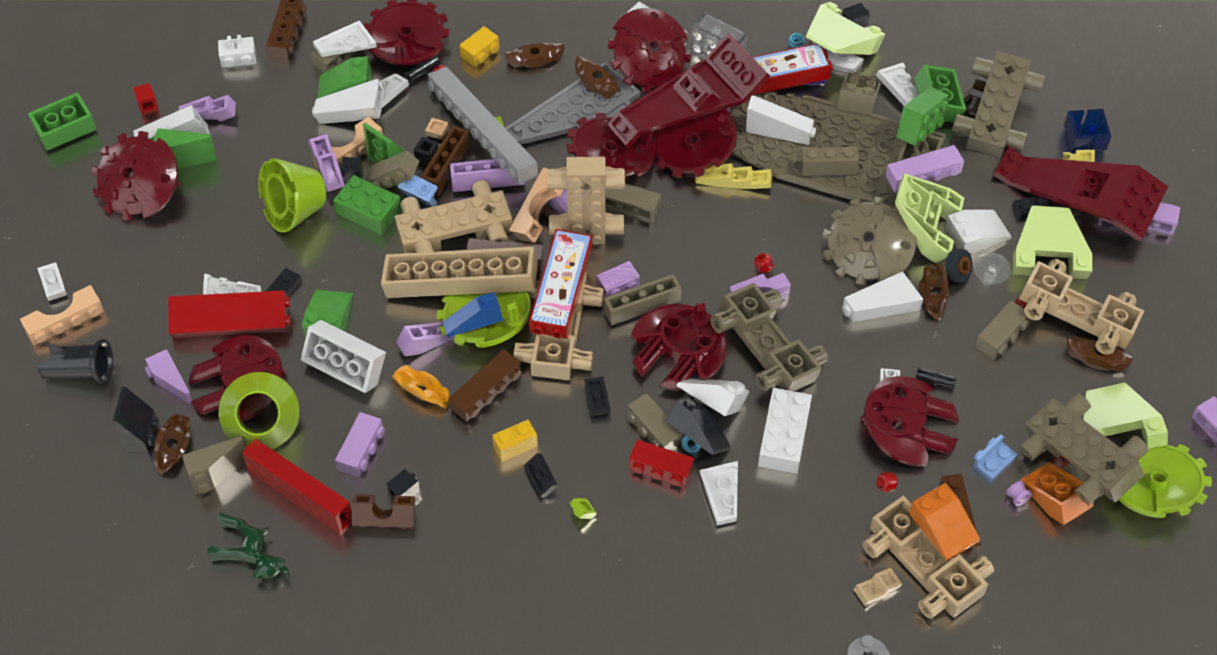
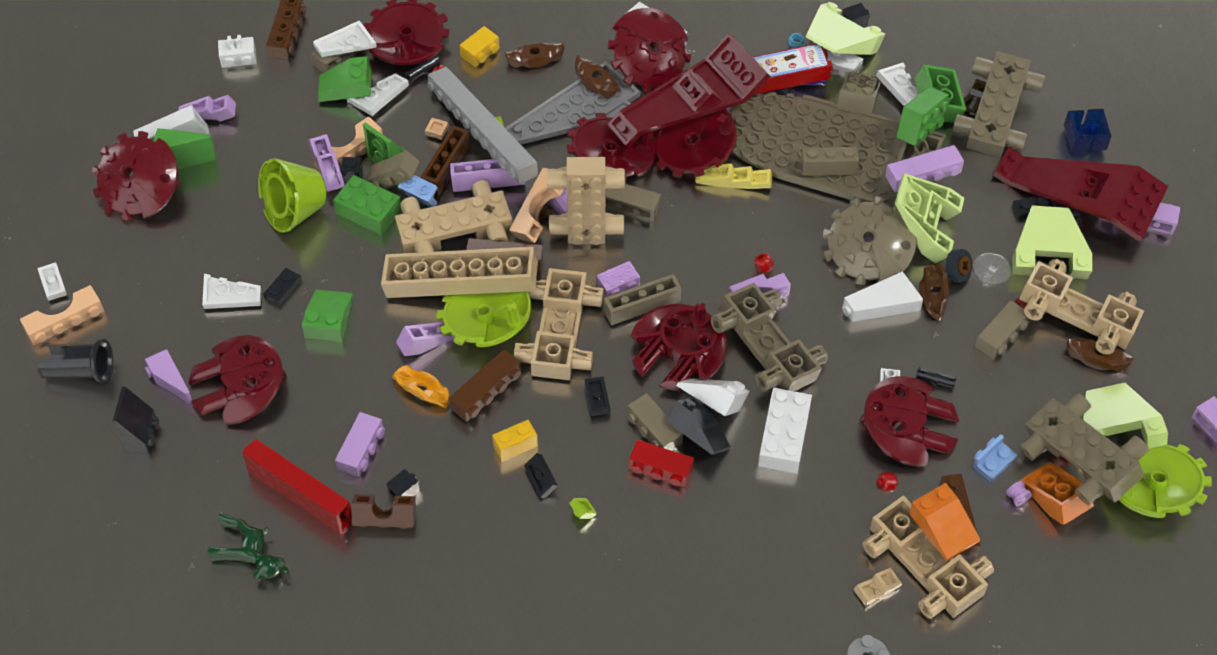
bright green brick [28,92,97,151] -> none
red brick [133,83,158,114] -> none
reddish brown piece [154,414,190,475] -> none
red brick [168,290,291,338] -> none
dark tan slope [182,436,245,495] -> none
lime cone [219,372,300,449] -> none
white brick [301,320,386,393] -> none
white slope [312,79,384,124] -> none
black brick [414,137,438,167] -> none
blue slope [443,292,503,337] -> none
brick [529,229,593,339] -> none
medium azure plate [682,435,701,453] -> none
clear brick [691,12,747,57] -> none
white wing [699,461,738,526] -> none
white slope [746,95,816,145] -> none
white slope [945,210,1012,253] -> none
light yellow plate [1063,150,1095,162] -> none

